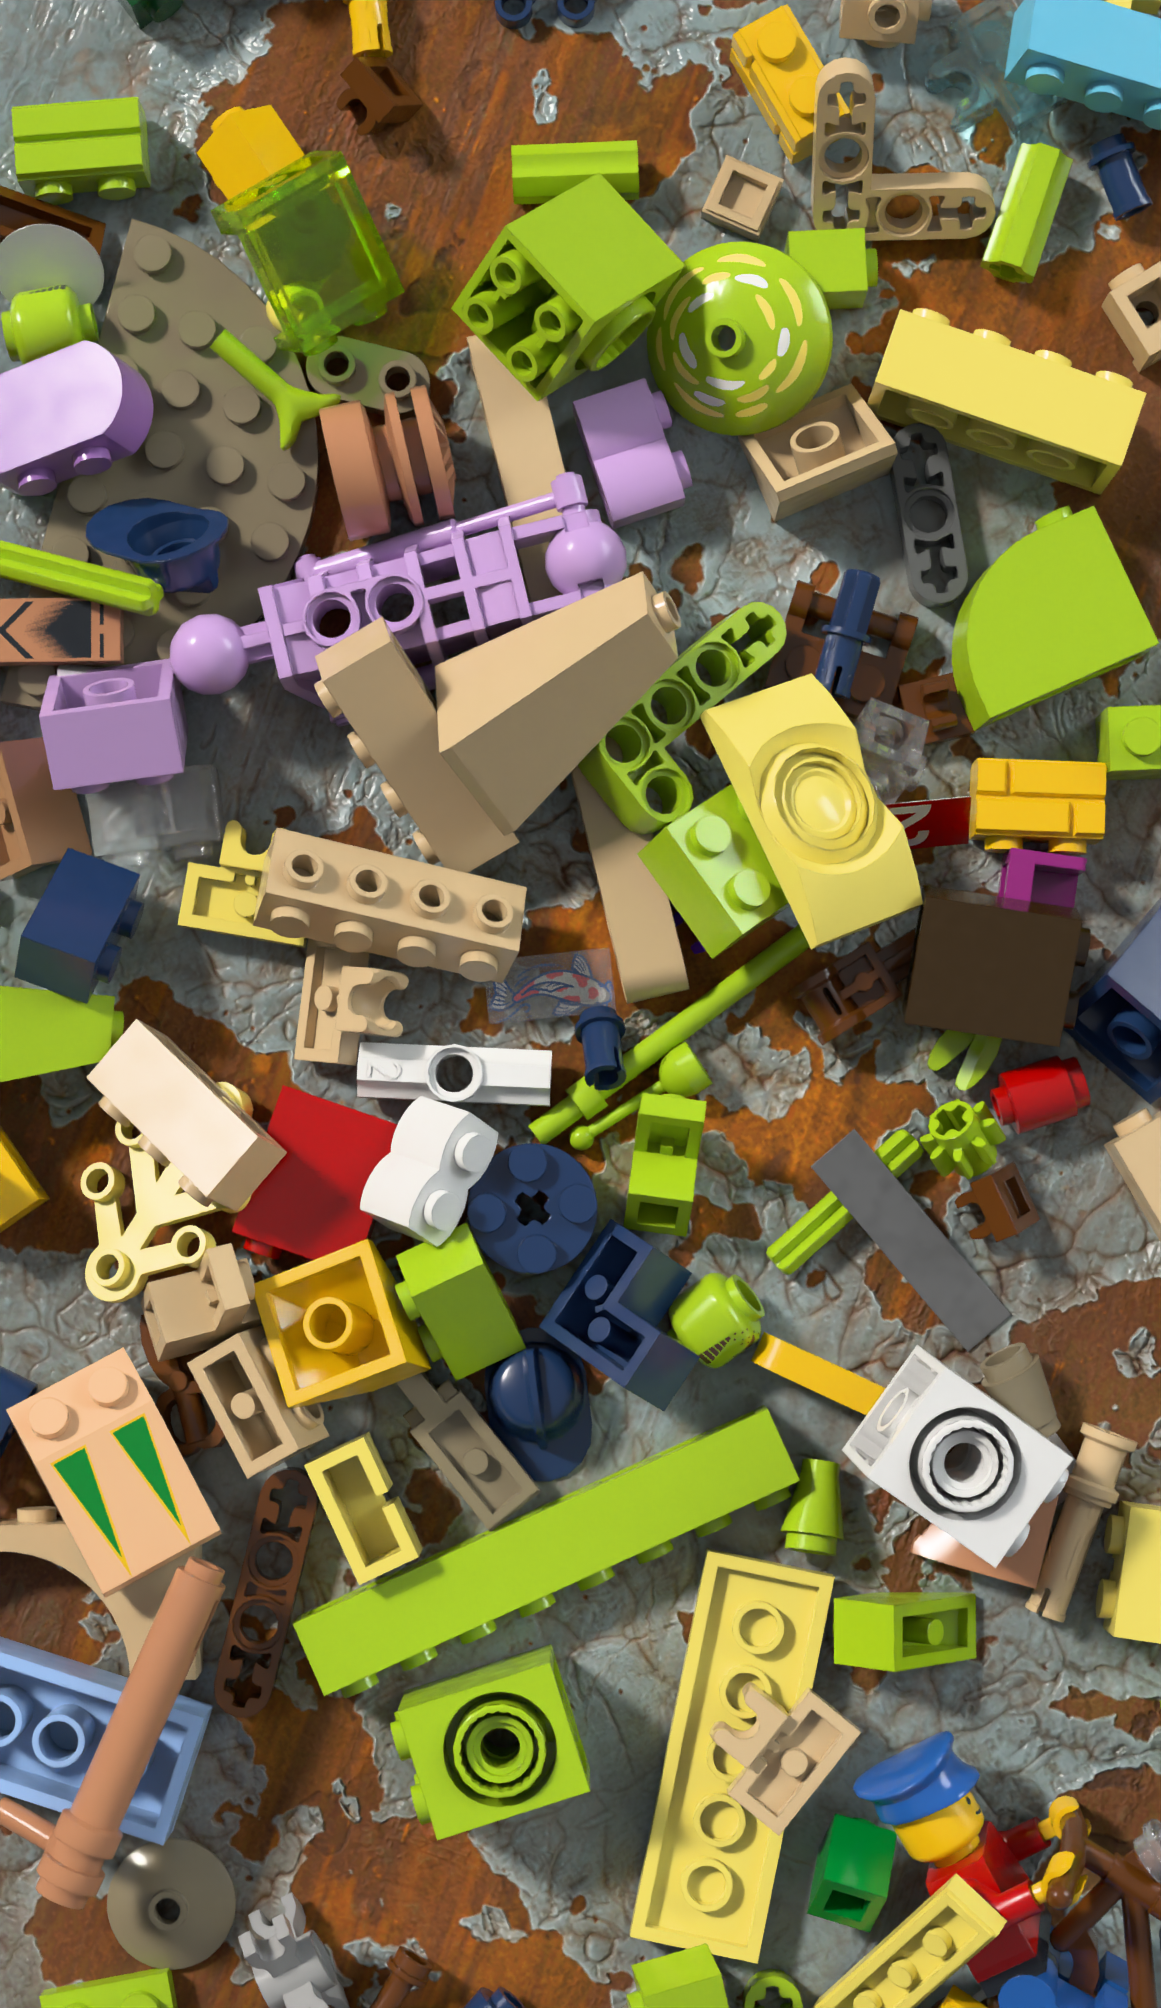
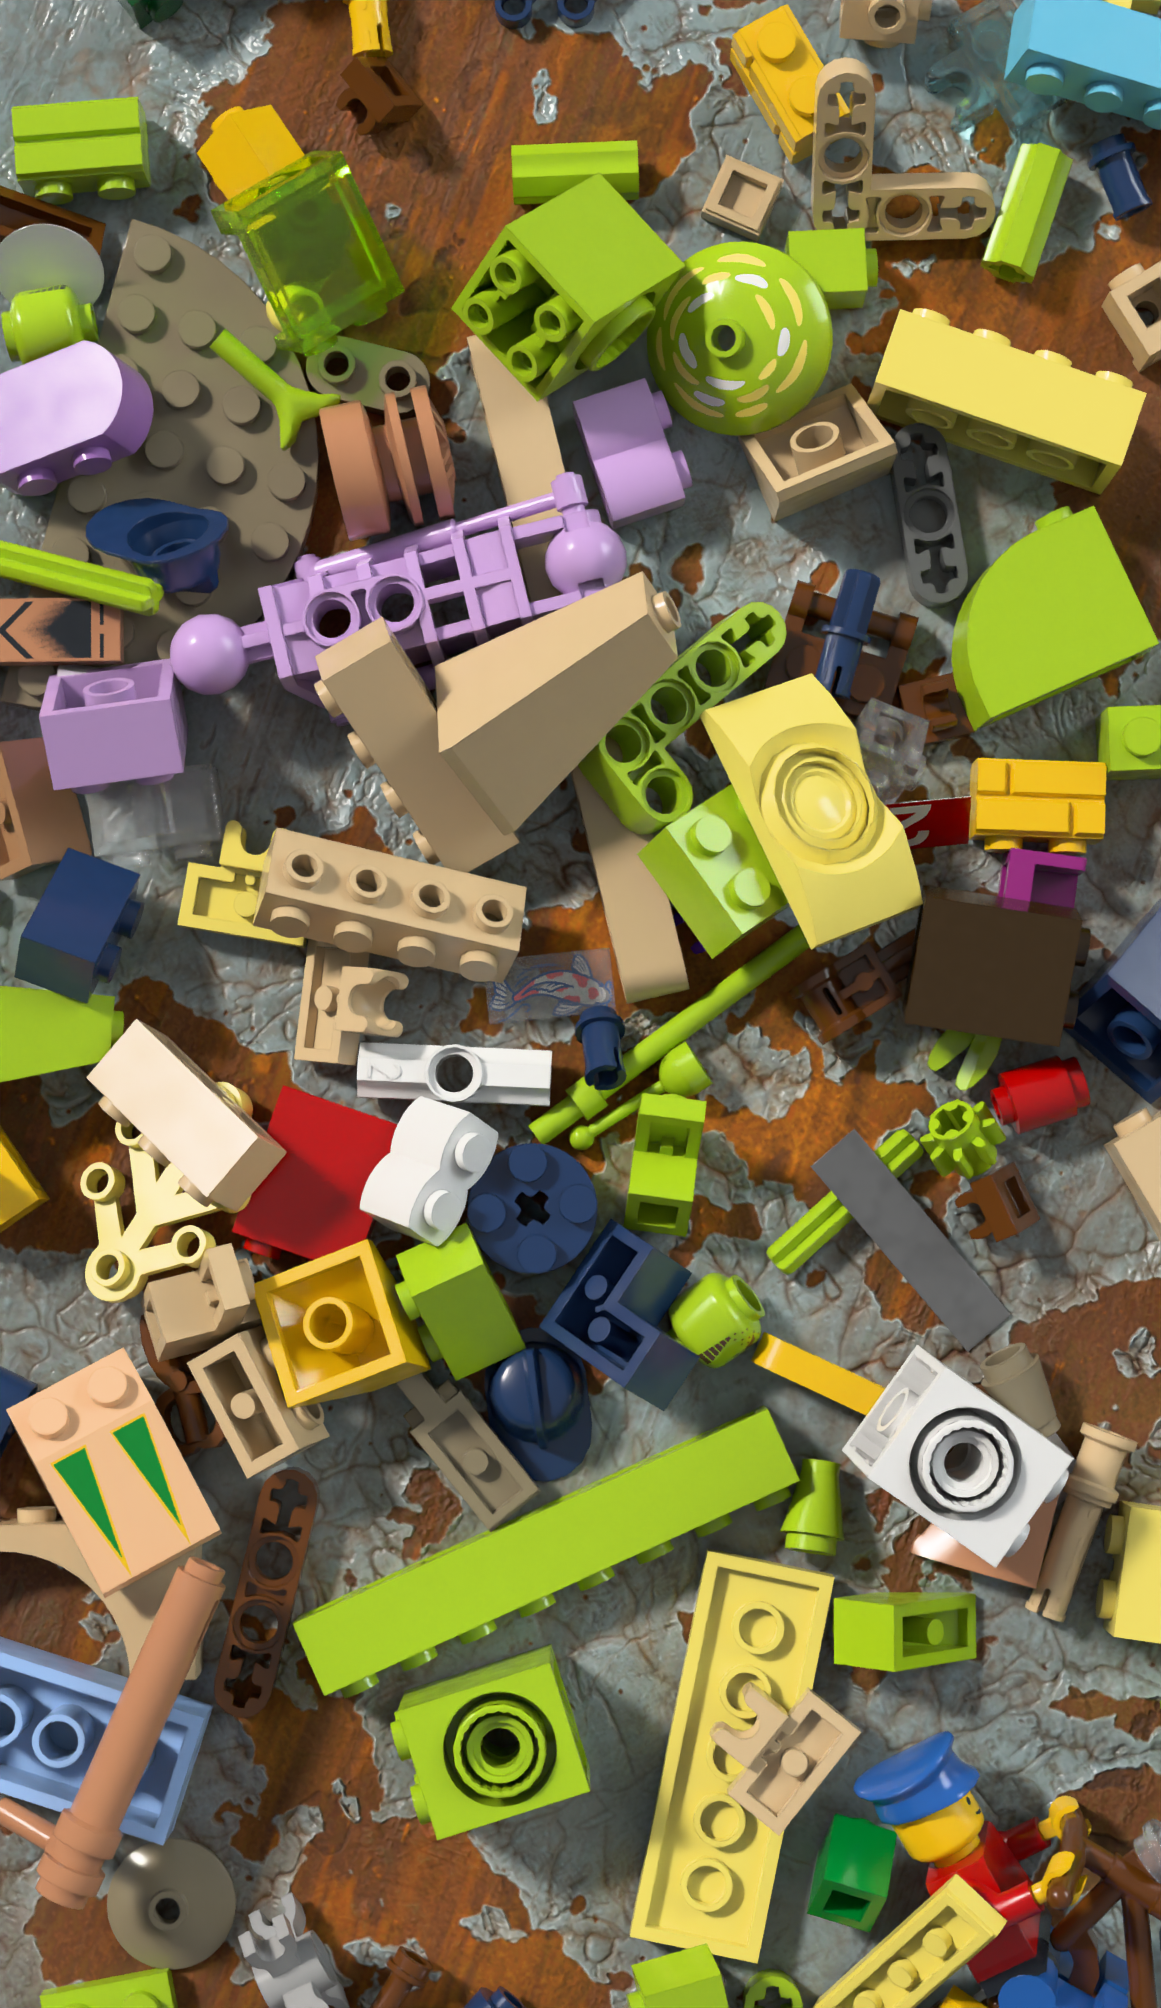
light yellow piece [304,1432,423,1585] -> none

